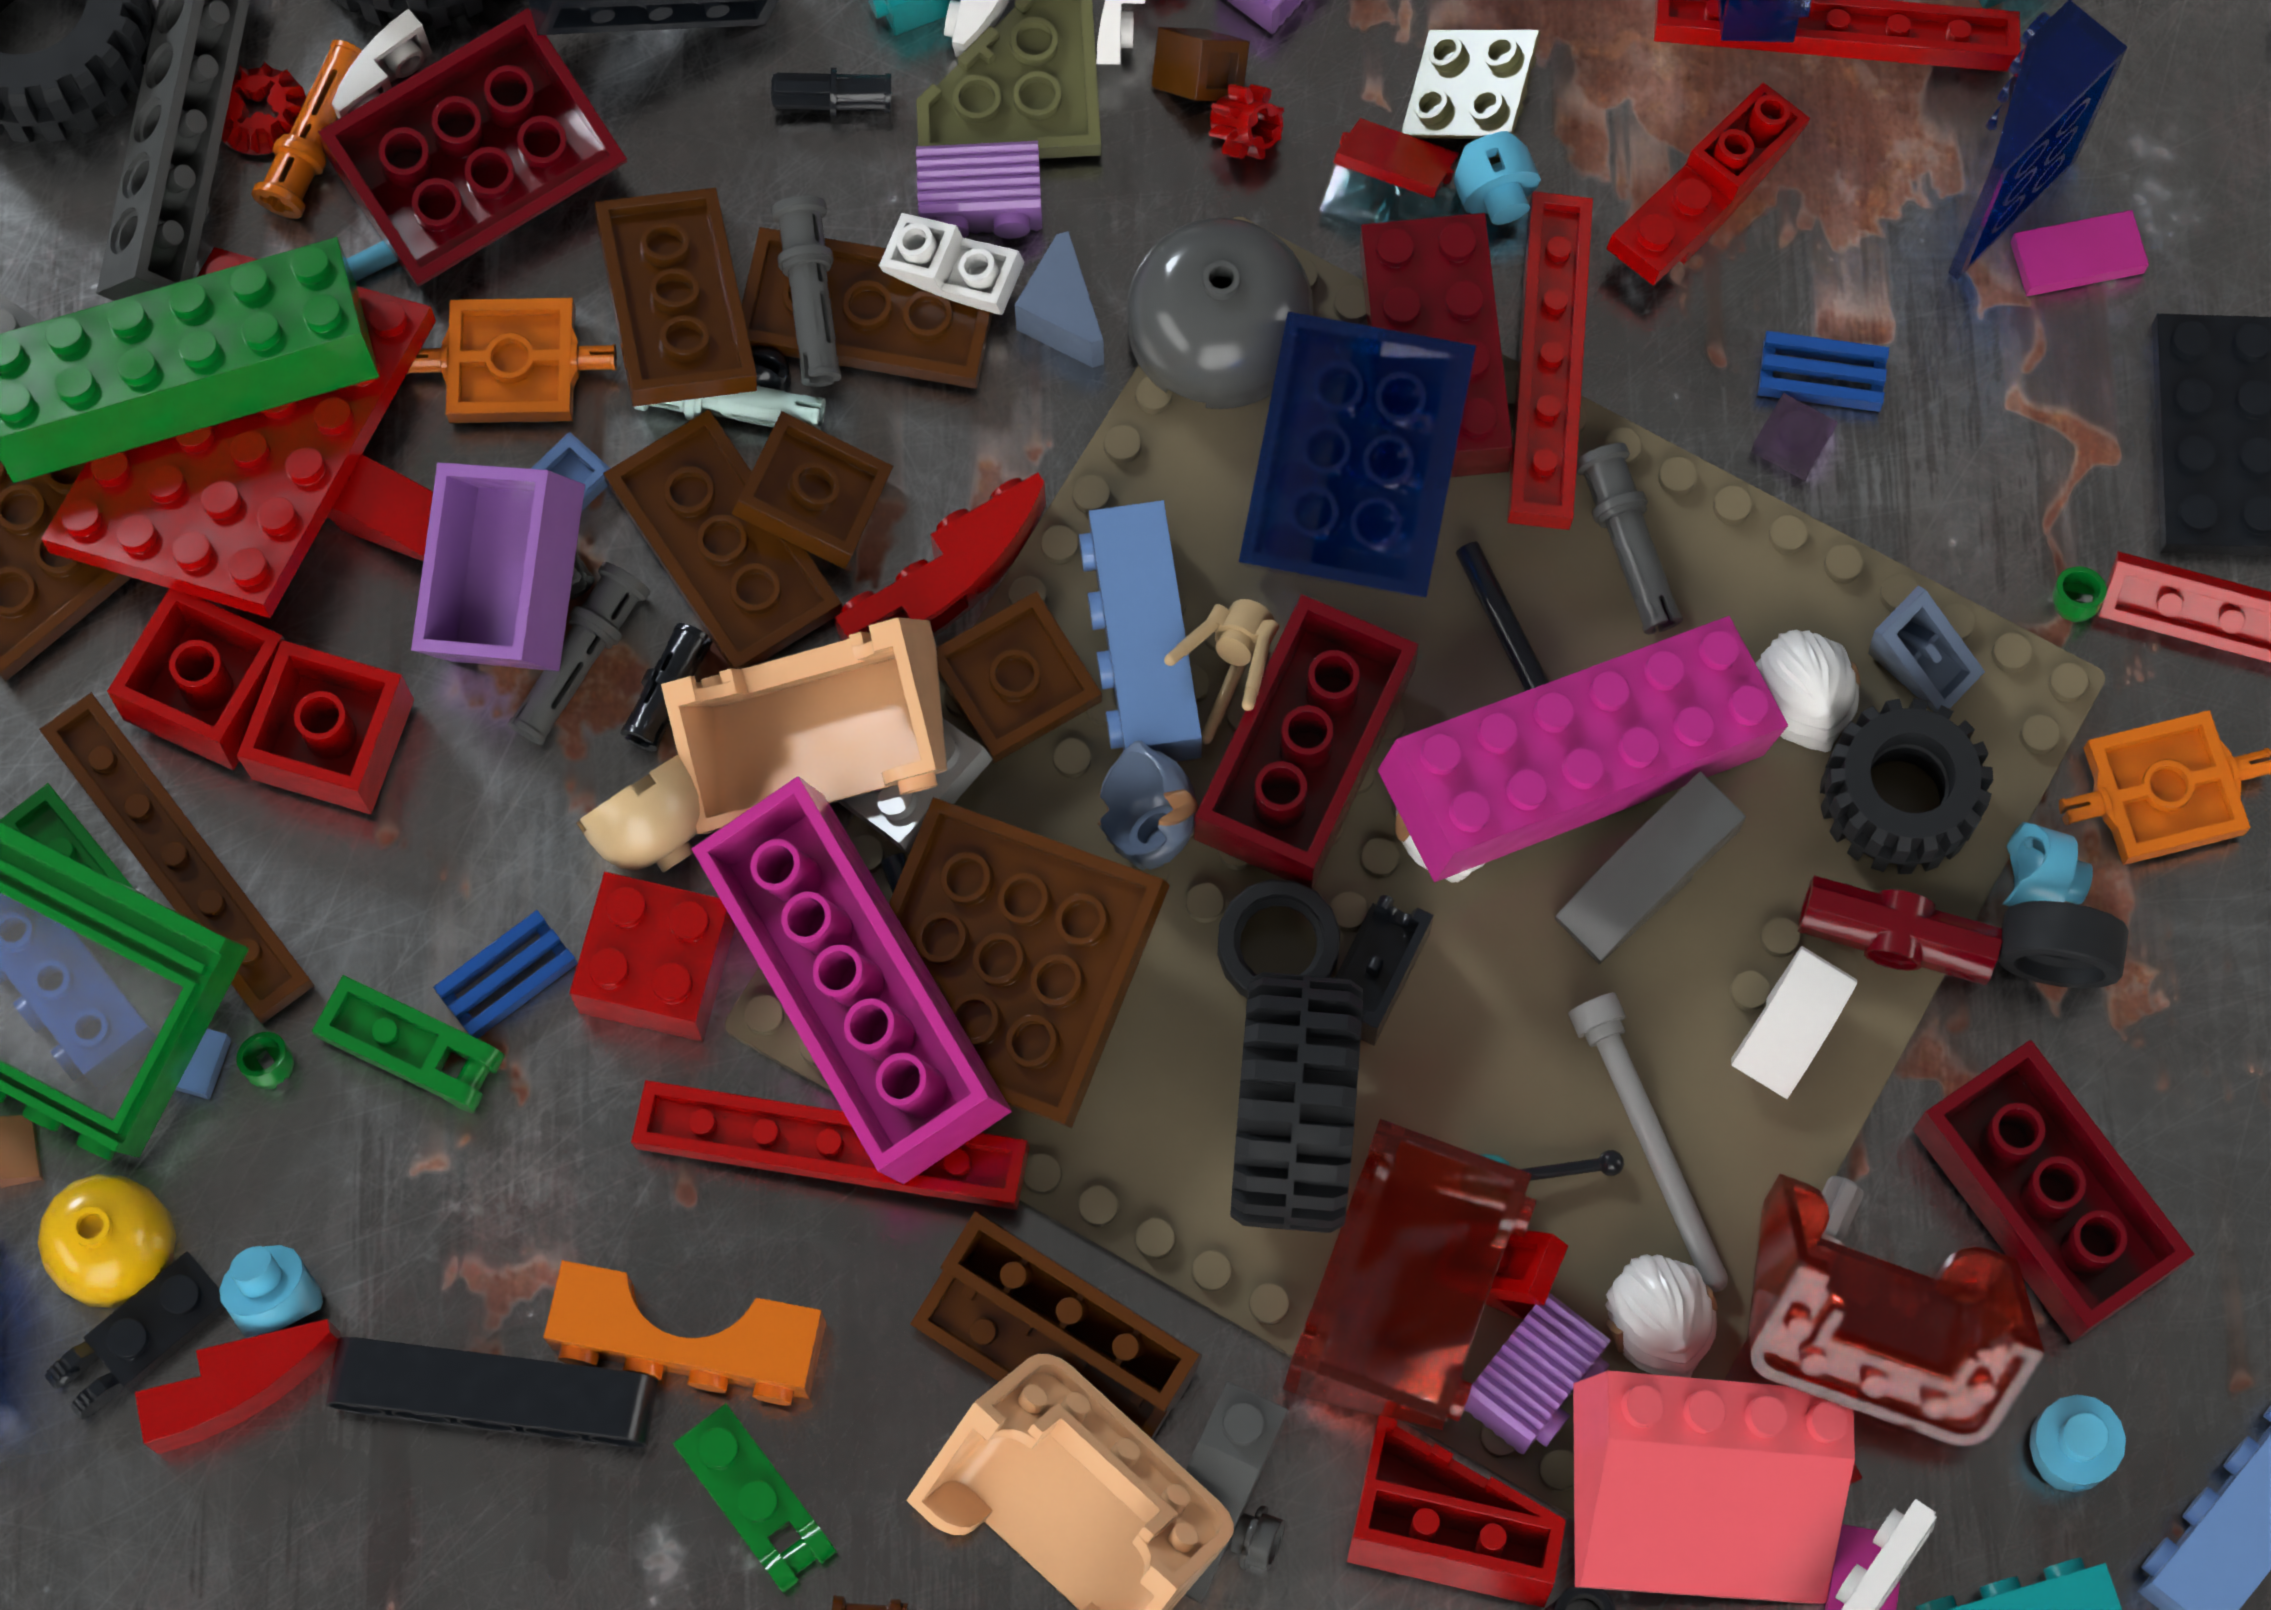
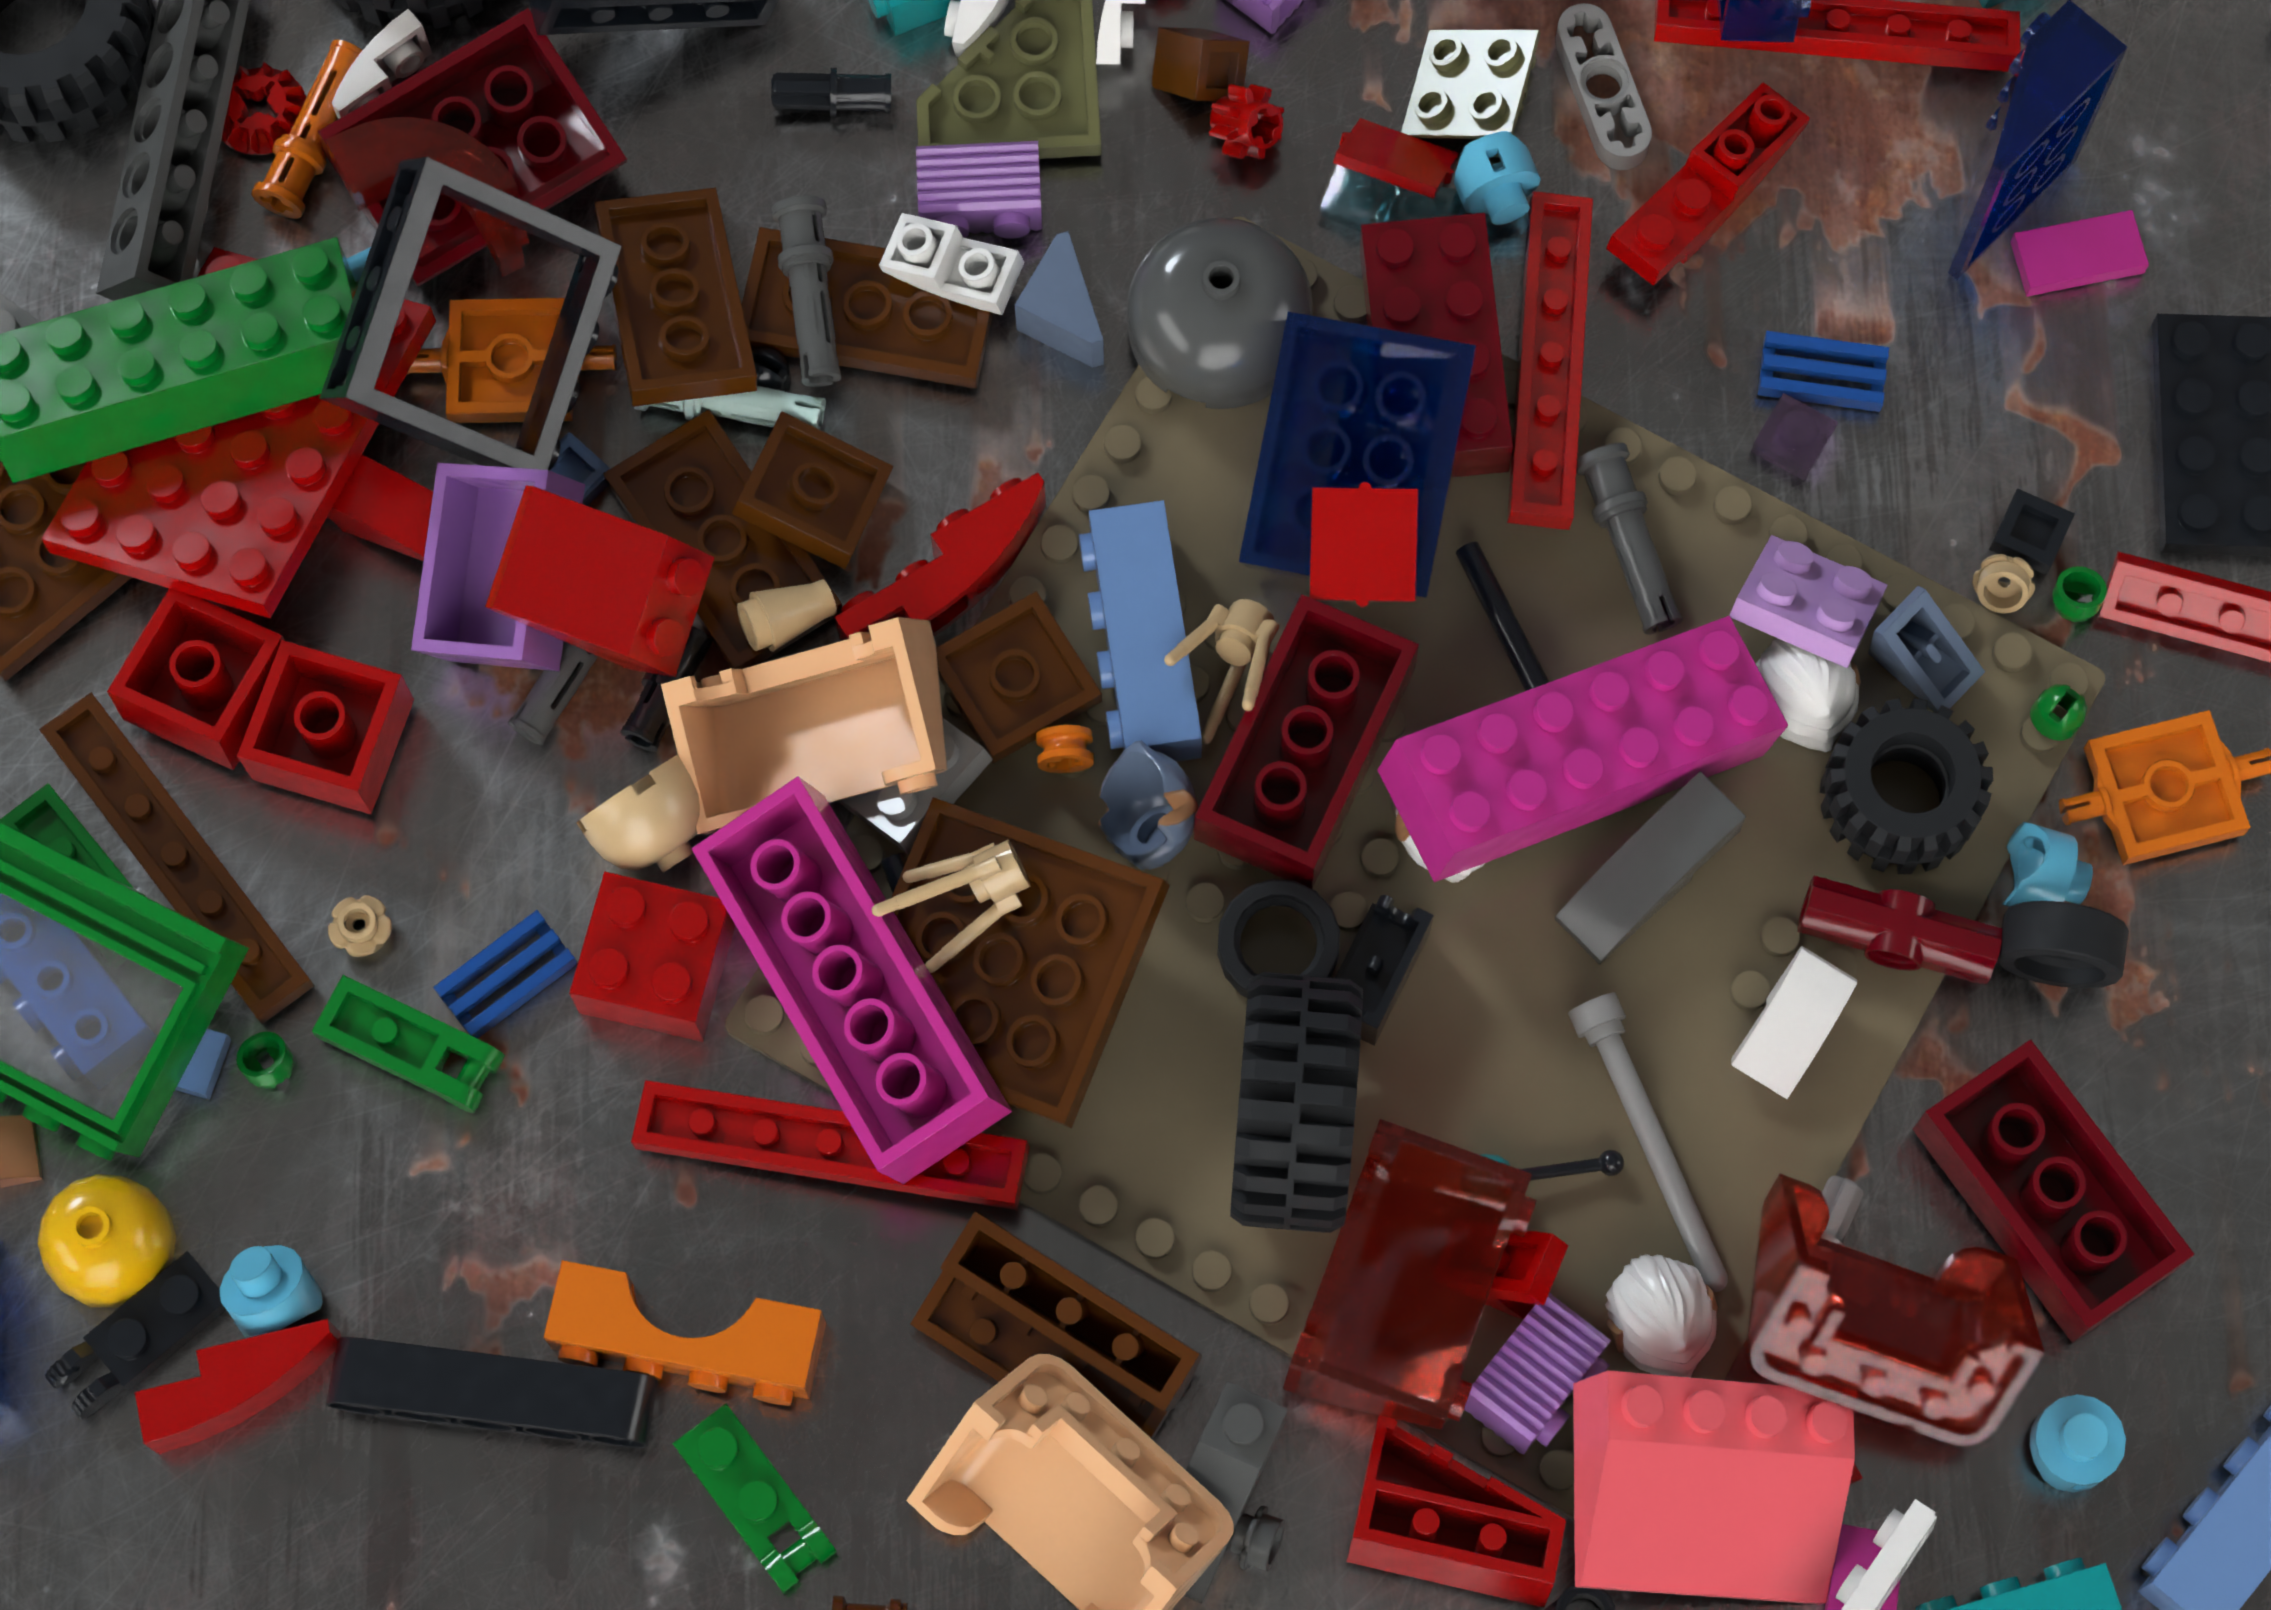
none -> black window [320,157,622,471]
none -> clear red arch [326,117,530,277]
none -> tan plate [328,895,392,957]
none -> red slope [485,485,715,677]
none -> tan cone [737,579,837,652]
none -> tan plant [872,840,1031,973]
none -> orange bush [1036,725,1094,773]
none -> red piece [1310,482,1419,608]
none -> light grey beam [1555,3,1652,170]
none -> lavender plate [1730,535,1887,668]
none -> tan plate [1972,554,2035,614]
none -> black plate [1989,488,2075,575]
none -> green hinge [2030,684,2088,741]

